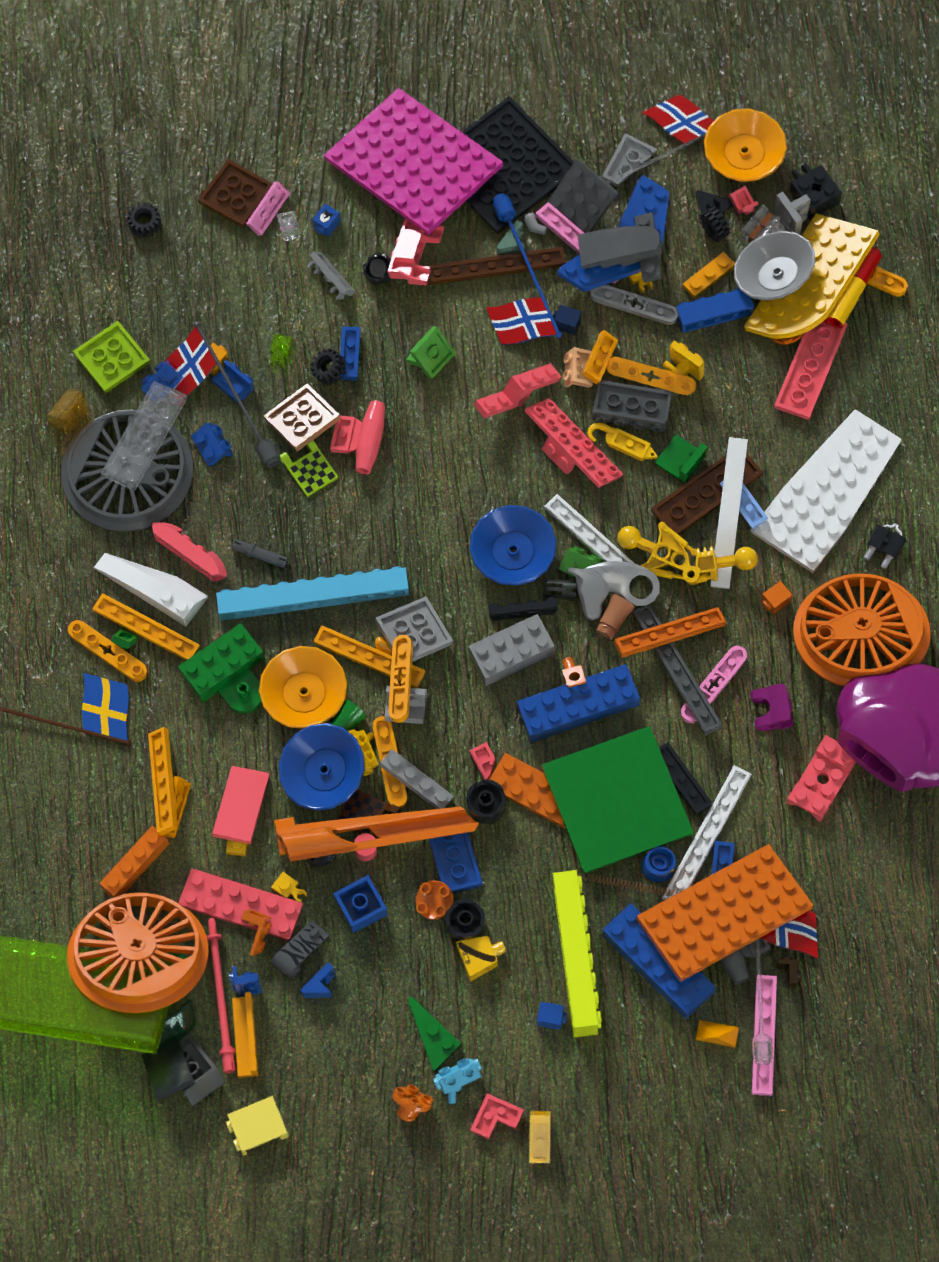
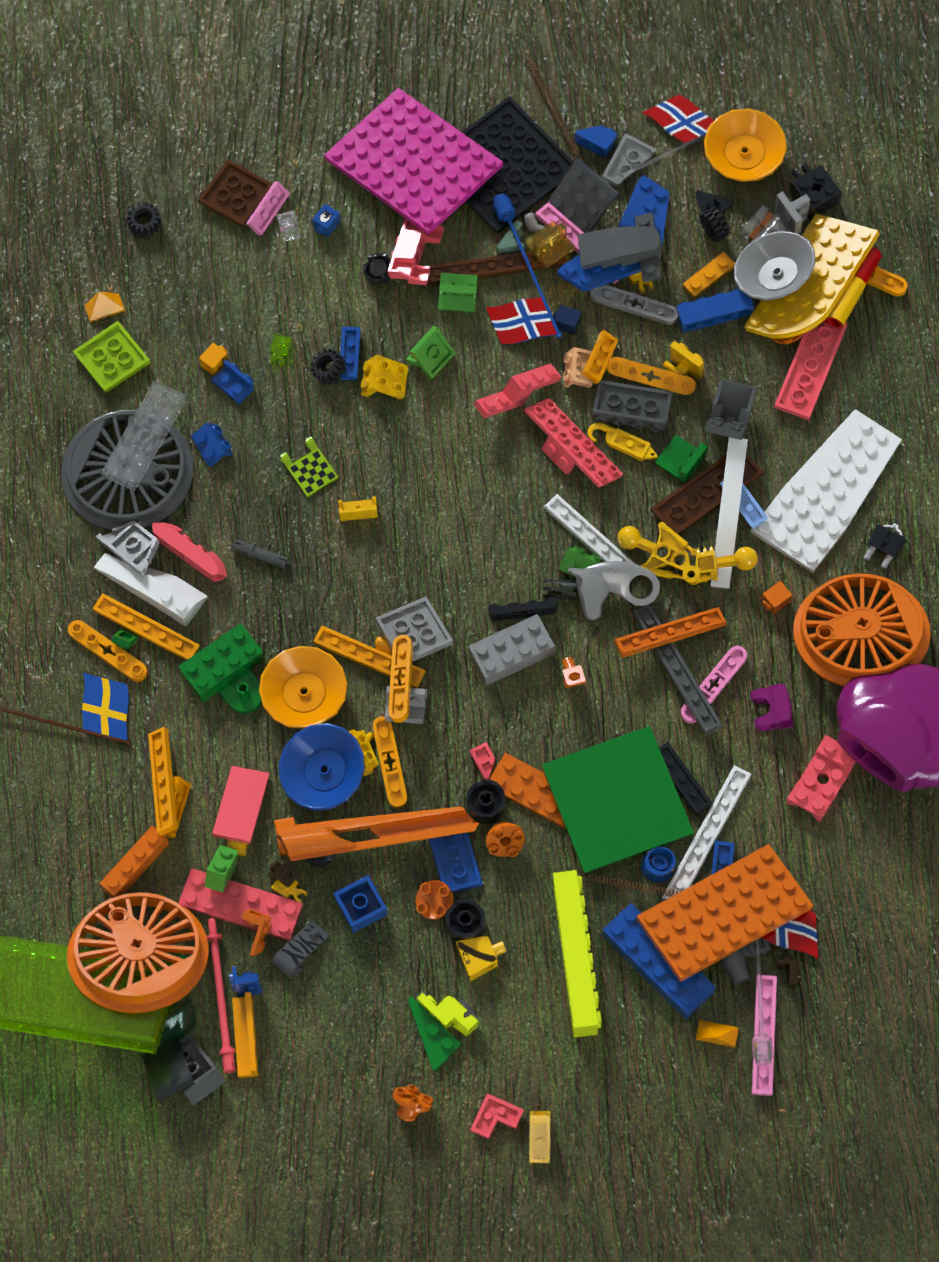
clear yellow slope [46,388,89,435] -> none
blue bracket [141,360,183,404] -> none
flag [164,322,281,468] -> none
medium azure brick [216,566,409,621] -> none
light yellow panel [226,1096,289,1156] -> none
plate [263,384,341,452] -> none
blue slope [300,962,335,998] -> none
light grey plate [308,251,355,300] -> none
coral plate [330,401,385,474] -> none
green plant [330,699,367,731] -> none
reddish brown flag [337,790,400,839] -> none
coral piece [354,833,377,861] -> none
light grey plate [379,749,453,809] -> none
medium azure brick [433,1058,482,1104] -> none
blue dish [469,505,557,586] -> none
blue brick [517,664,640,743] -> none
blue brick [537,1002,567,1030] -> none
nougat plant [596,594,634,640] -> none
coral bracket [728,186,758,215] -> none
none -> light orange slope [84,291,125,323]
none -> light grey wing [96,520,160,576]
none -> bright green brick [204,845,239,893]
none -> dark brown bracket [267,860,300,887]
none -> yellow hinge [338,496,378,521]
none -> yellow bracket [361,354,408,399]
none -> neon yellow plate [417,993,479,1036]
none -> bright green bracket [438,273,477,313]
none -> orange plate [485,821,525,857]
none -> medium nougat piece [523,52,583,161]
none -> clear yellow bracket [525,222,575,268]
none -> blue slope [575,125,617,159]
none -> dark grey bracket [705,379,757,440]

